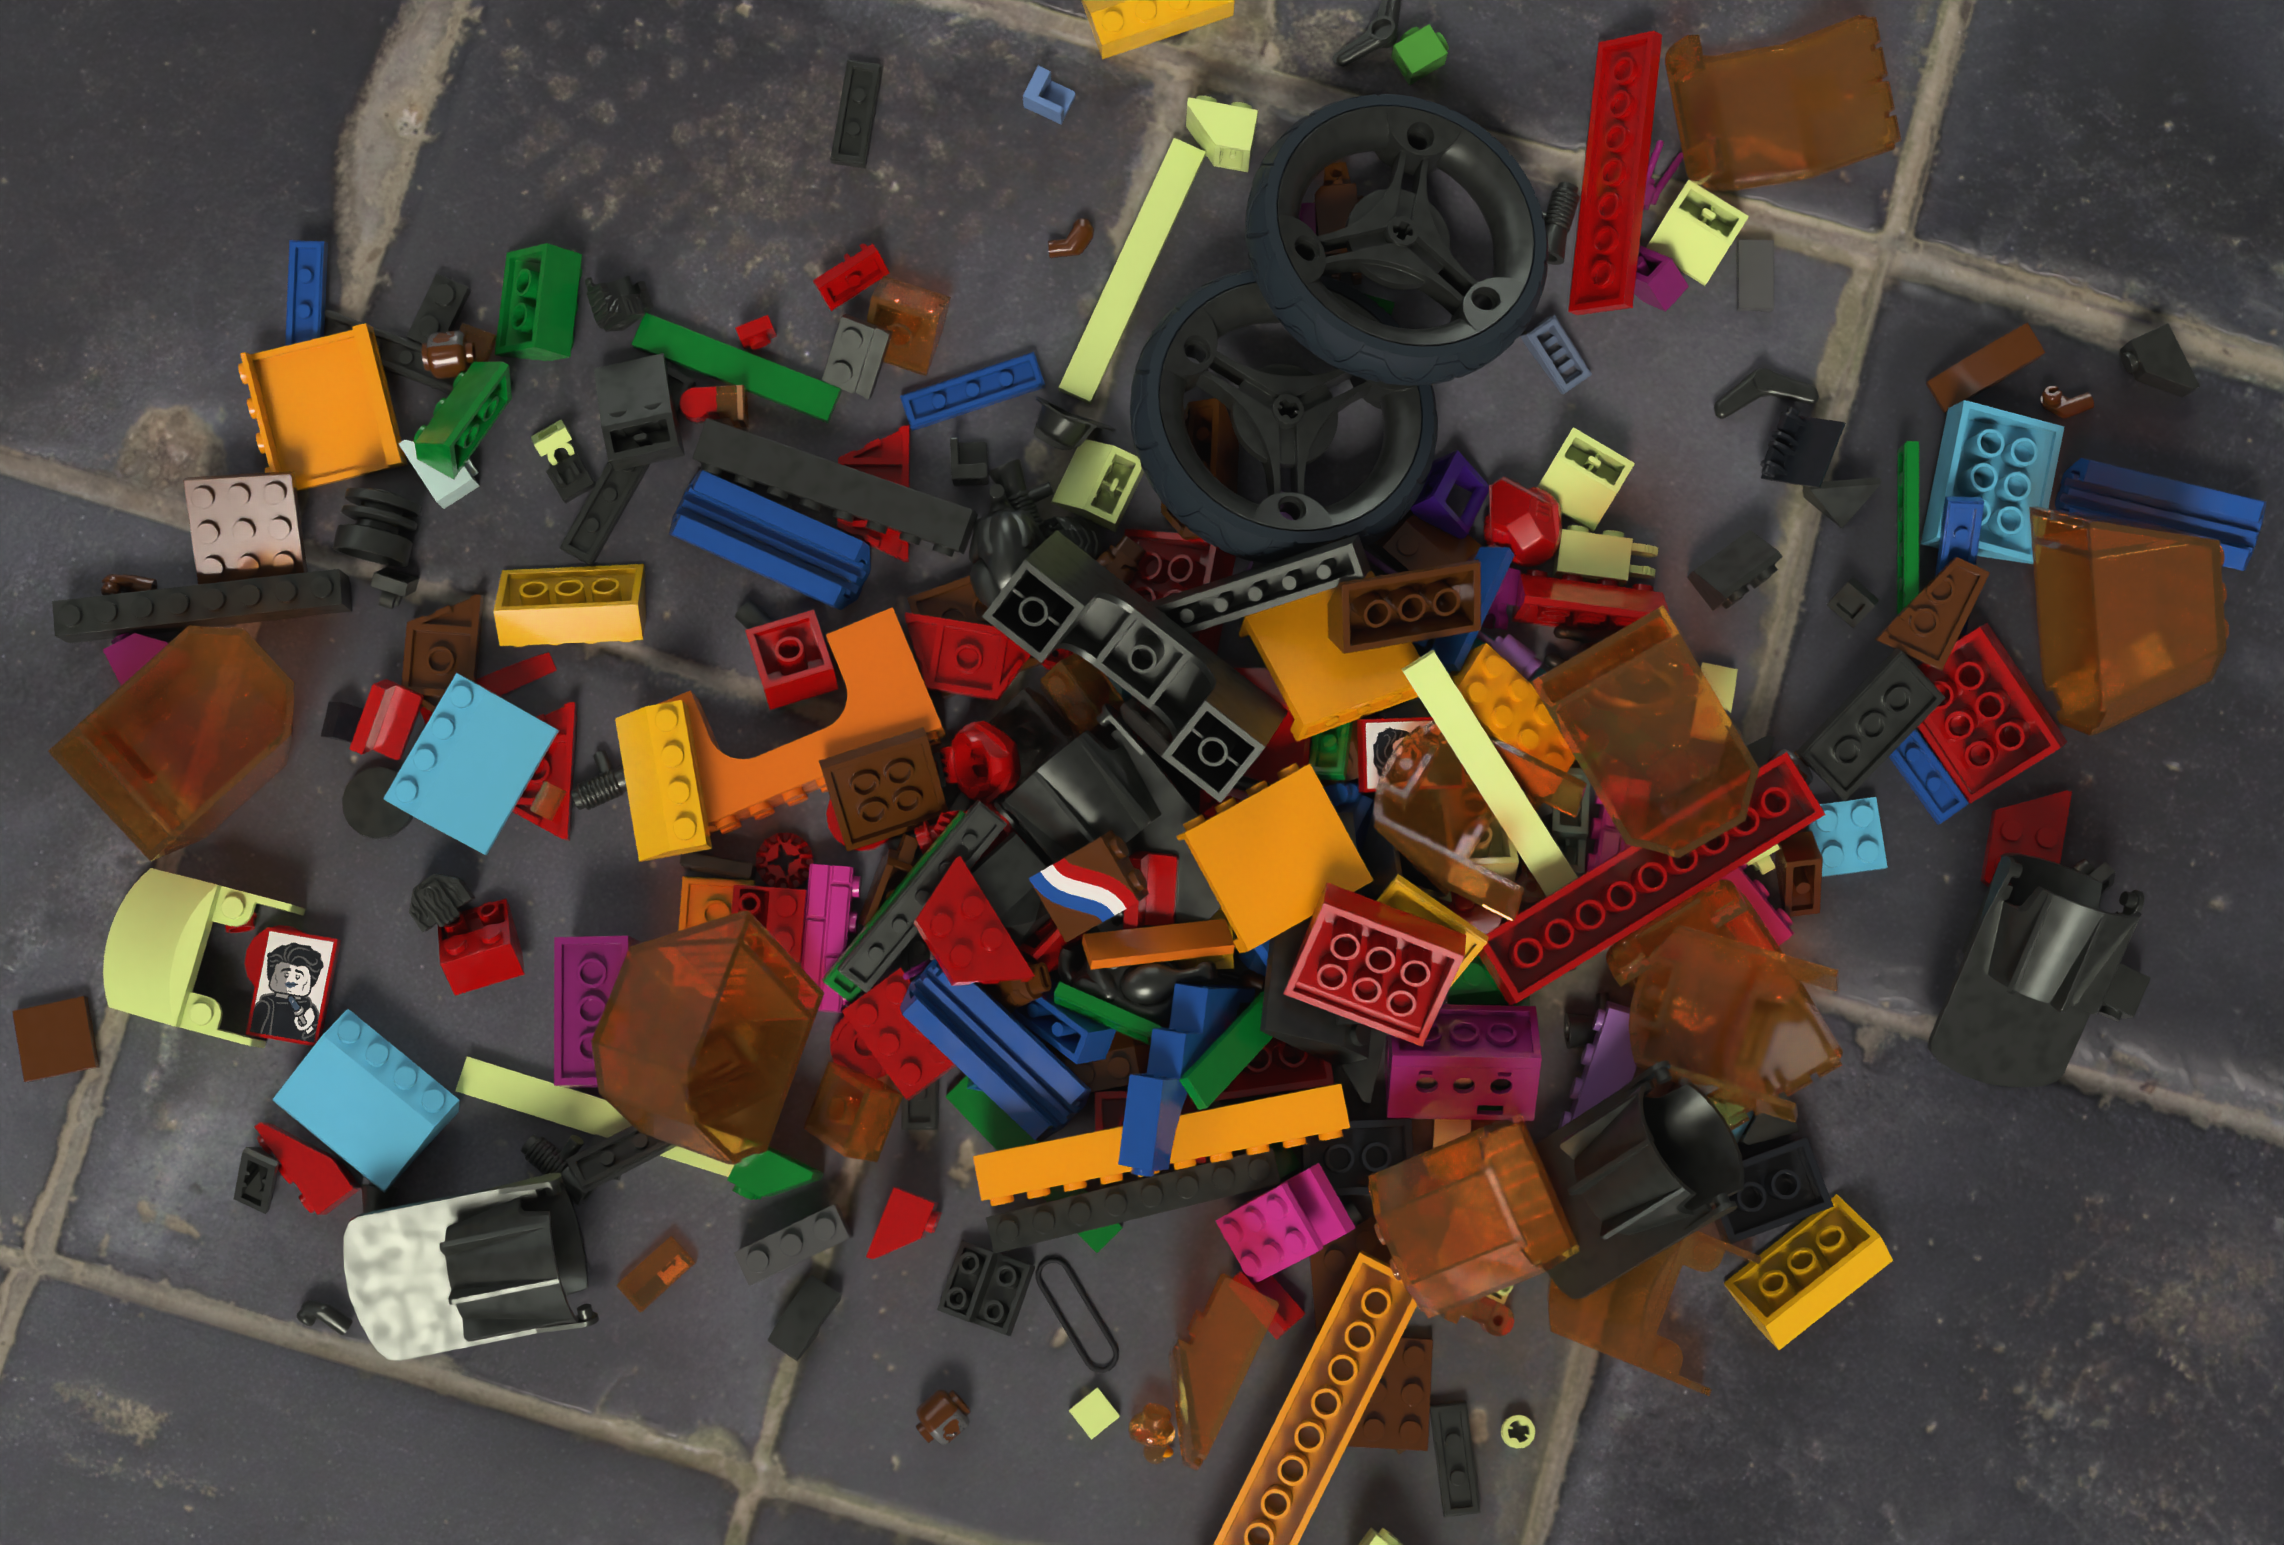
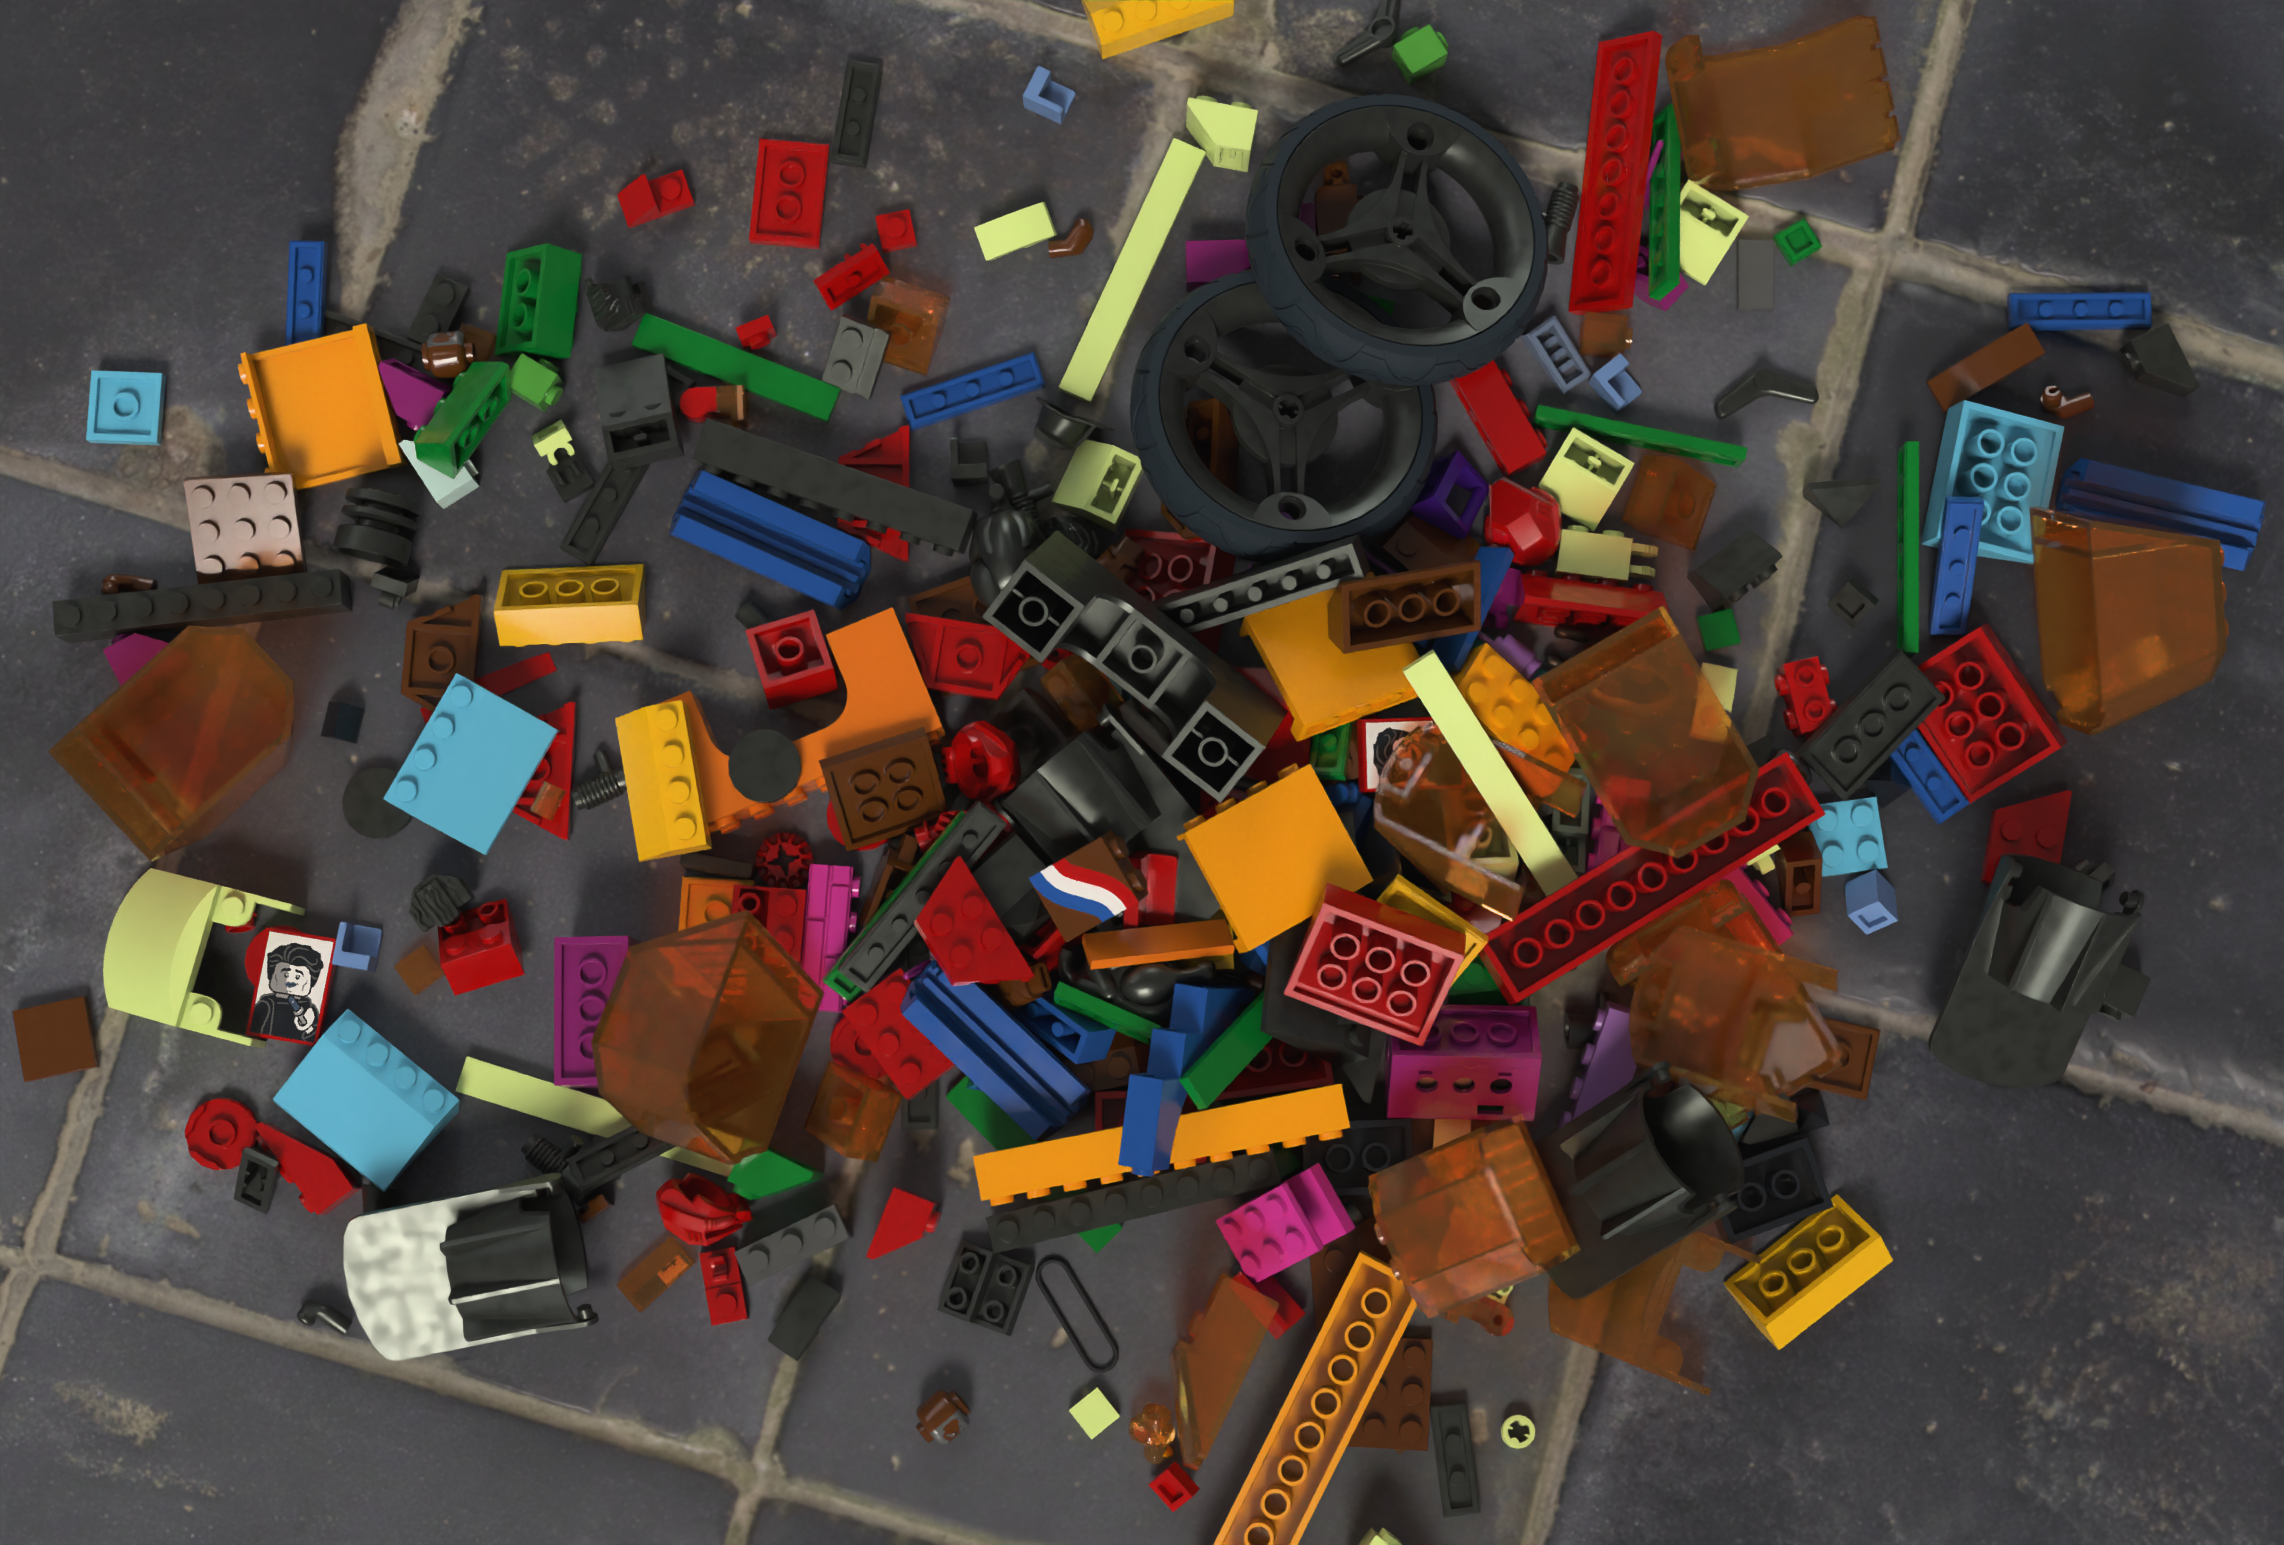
red panel [349,679,424,760] -> none
black hinge [1760,407,1846,488] -> none
reddish brown wing [1874,557,1990,670] -> none
none -> medium azure plate [86,370,166,445]
none -> red tile [185,1098,260,1170]
none -> medium blue panel [332,922,383,972]
none -> magenta slope [378,358,453,431]
none -> clear orange tile [394,945,445,996]
none -> bright green brick [510,353,564,412]
none -> reddish brown tile [576,1194,614,1225]
none -> red slope [617,169,695,228]
none -> red helmet [655,1173,754,1246]
none -> red plate [699,1246,749,1326]
none -> pearl dark grey tile [728,730,802,803]
none -> red tile [749,138,830,249]
none -> red plate [875,209,917,253]
none -> yellowish green slope [974,202,1057,261]
none -> red plate [1148,1461,1200,1512]
none -> magenta slope [1185,240,1251,292]
none -> red brick [1449,360,1547,478]
none -> green tile [1531,405,1748,468]
none -> clear orange brick [1578,312,1633,359]
none -> medium blue panel [1588,353,1642,415]
none -> clear orange slope [1622,455,1717,551]
none -> green tile [1649,103,1681,301]
none -> green tile [1695,608,1741,653]
none -> green tile [1772,217,1823,267]
none -> red brick [1774,656,1837,741]
none -> black slope [1790,1090,1830,1135]
none -> reddish brown tile [1793,1013,1881,1101]
none -> medium blue panel [1845,869,1898,935]
none -> black slope [1863,759,1912,809]
none -> blue tile [2007,292,2152,331]

